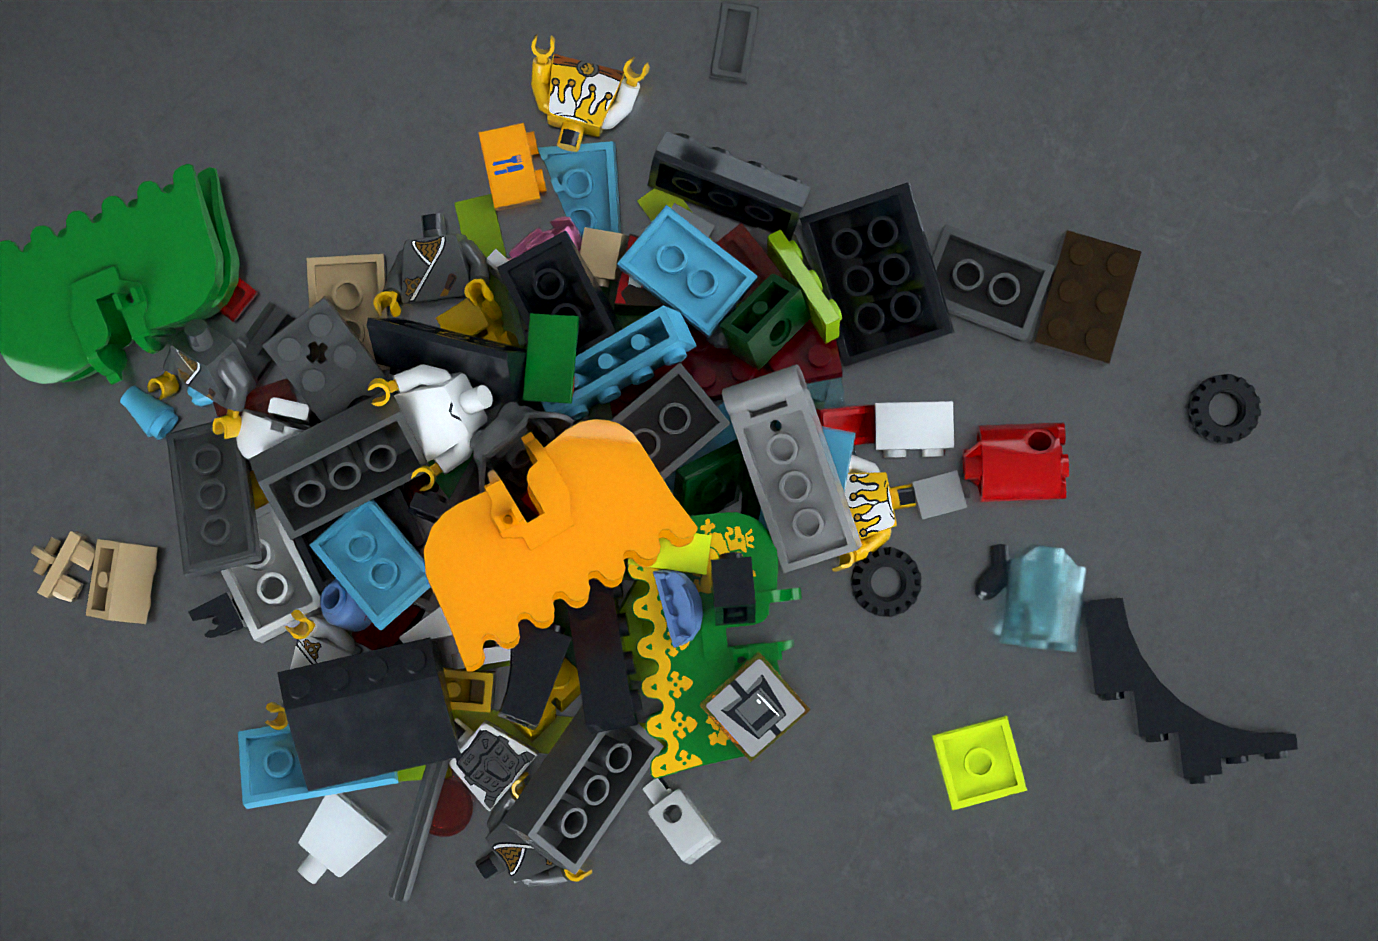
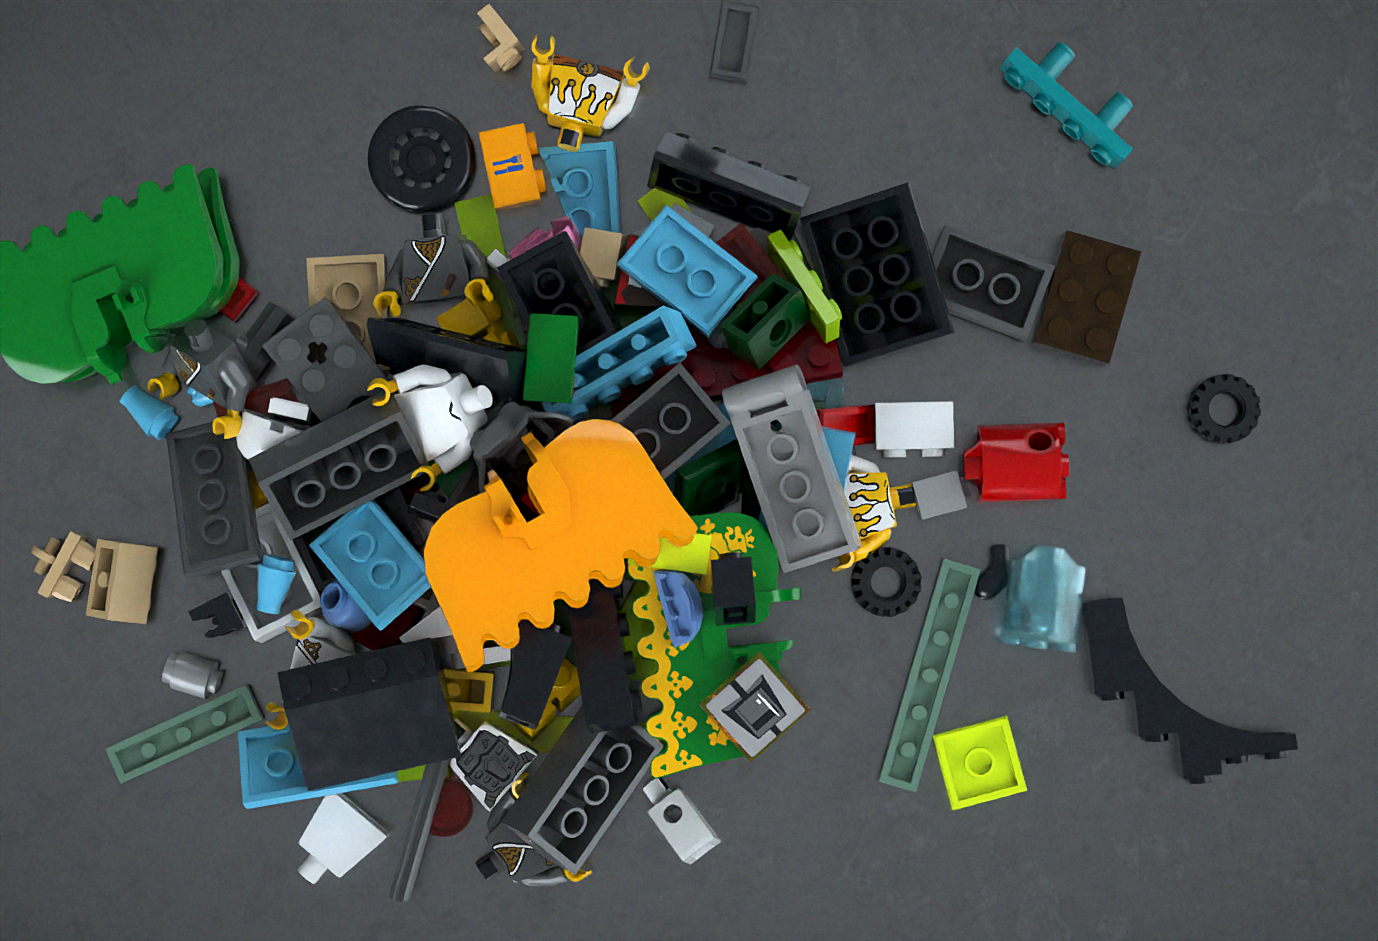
none -> sand green plate [105,684,264,784]
none -> light grey brick [162,652,223,699]
none -> medium azure cone [256,554,297,614]
none -> black wheel [368,105,475,212]
none -> tan bracket [477,4,525,72]
none -> sand green plate [878,558,981,792]
none -> teal plate [999,42,1133,169]

